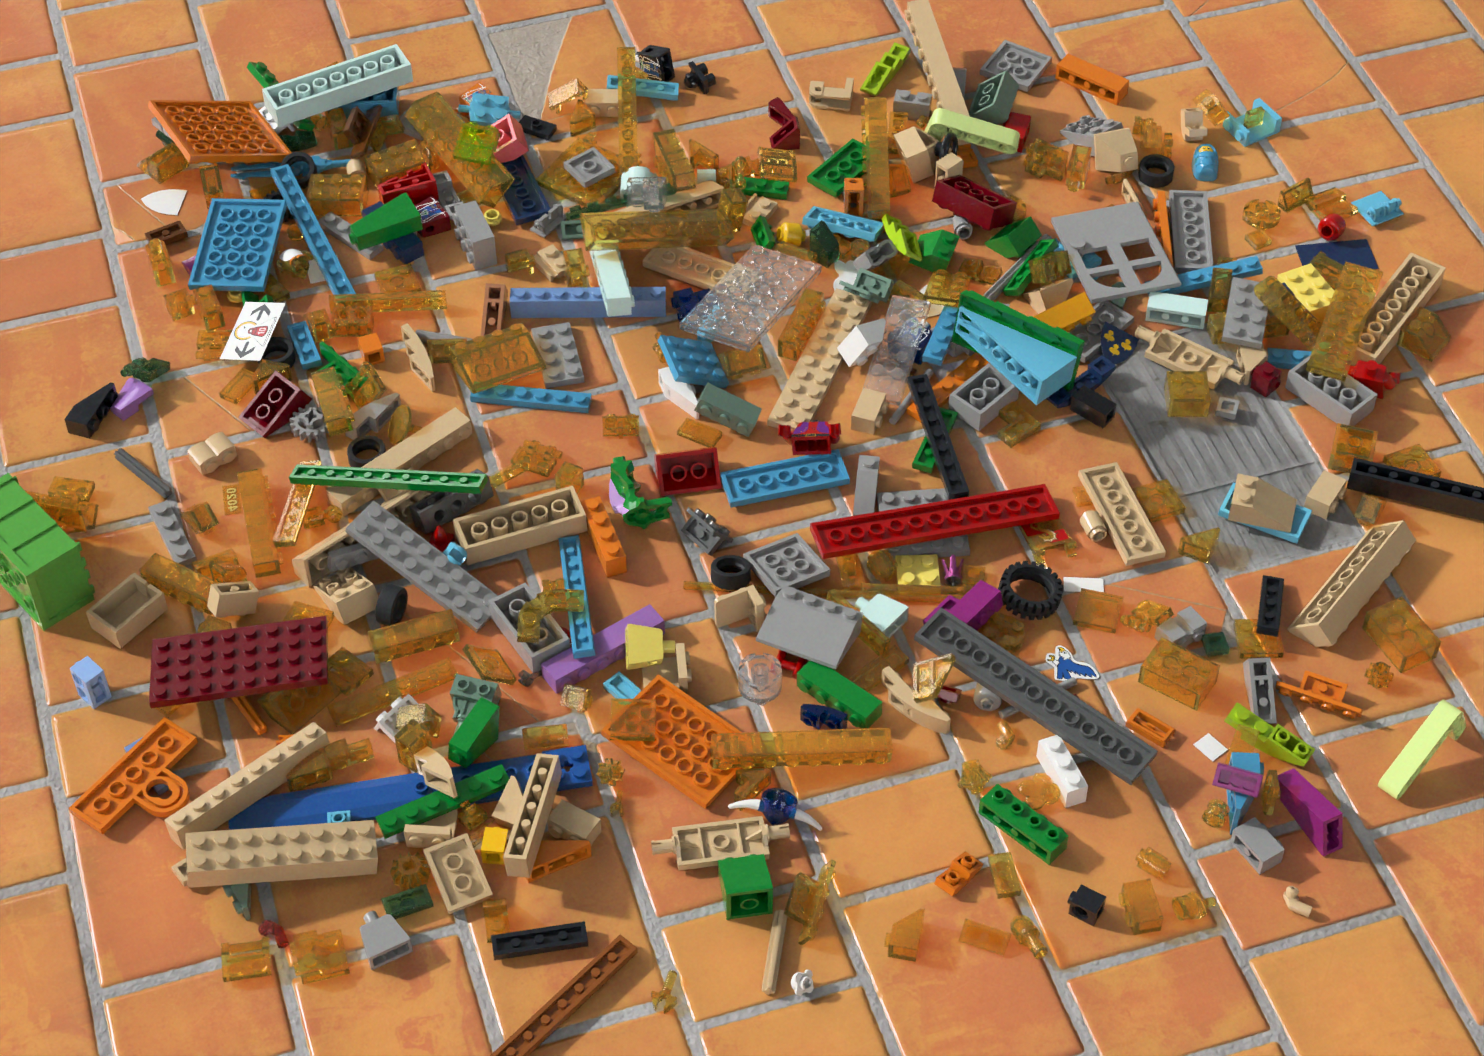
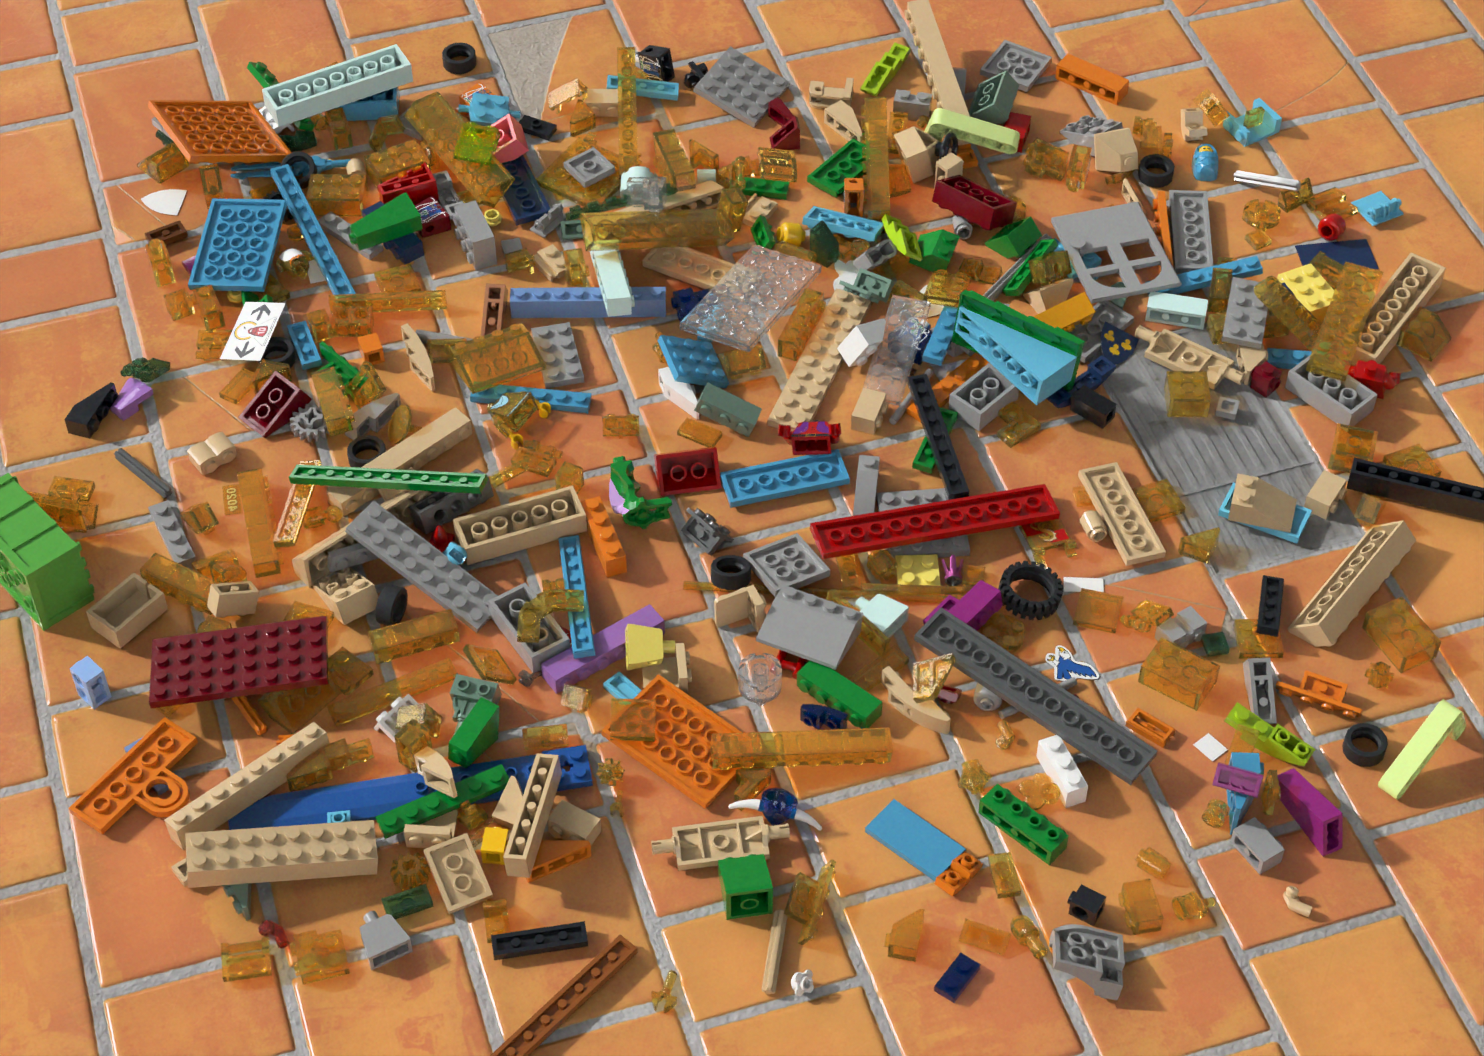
reddish brown bracket [343,105,383,159] -> none
none -> black tyre [442,42,476,74]
none -> clear yellow torso [487,391,551,450]
none -> light grey tile [501,238,524,258]
none -> light grey plate [693,46,790,128]
none -> tan slope [824,100,863,143]
none -> dark azure tile [865,799,966,881]
none -> clear blue plate [934,952,981,1003]
none -> light grey slope [1049,924,1125,1000]
none -> axle [1233,171,1301,191]
none -> black tyre [1342,723,1388,767]

